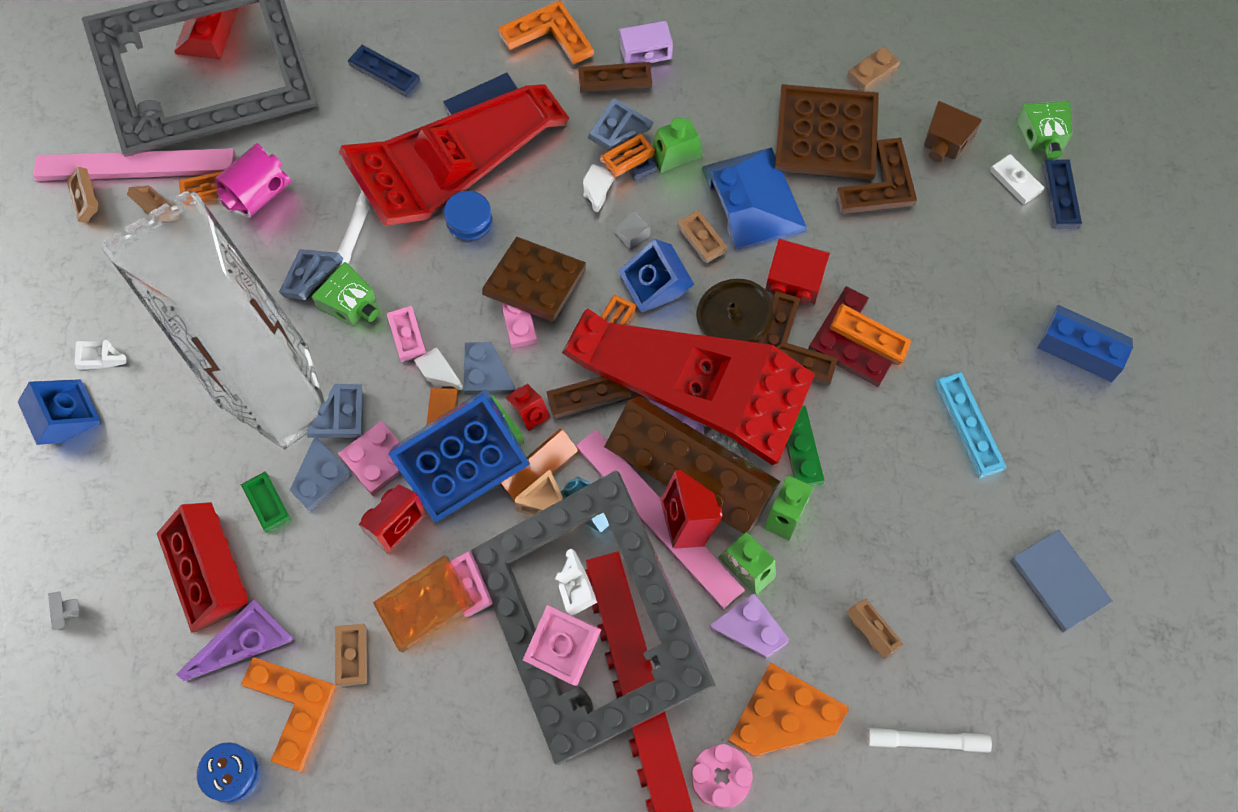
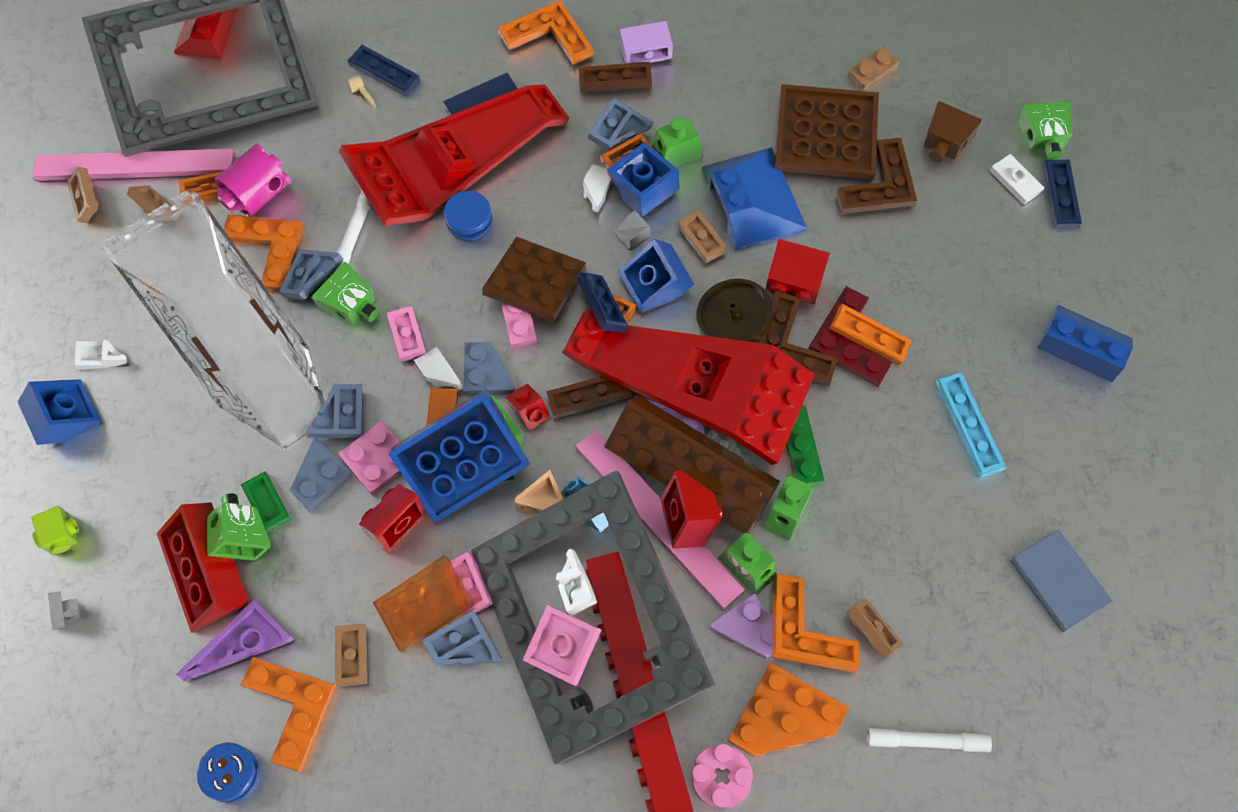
orange tile [499,429,578,502] -> none
none -> lime brick [31,505,79,554]
none -> bright green torso [207,493,271,561]
none -> orange plate [222,215,304,291]
none -> tan hand [347,76,375,105]
none -> sand blue wing [422,609,502,665]
none -> dark blue tile [577,272,628,333]
none -> blue slope [607,142,679,217]
none -> orange plate [772,573,860,673]

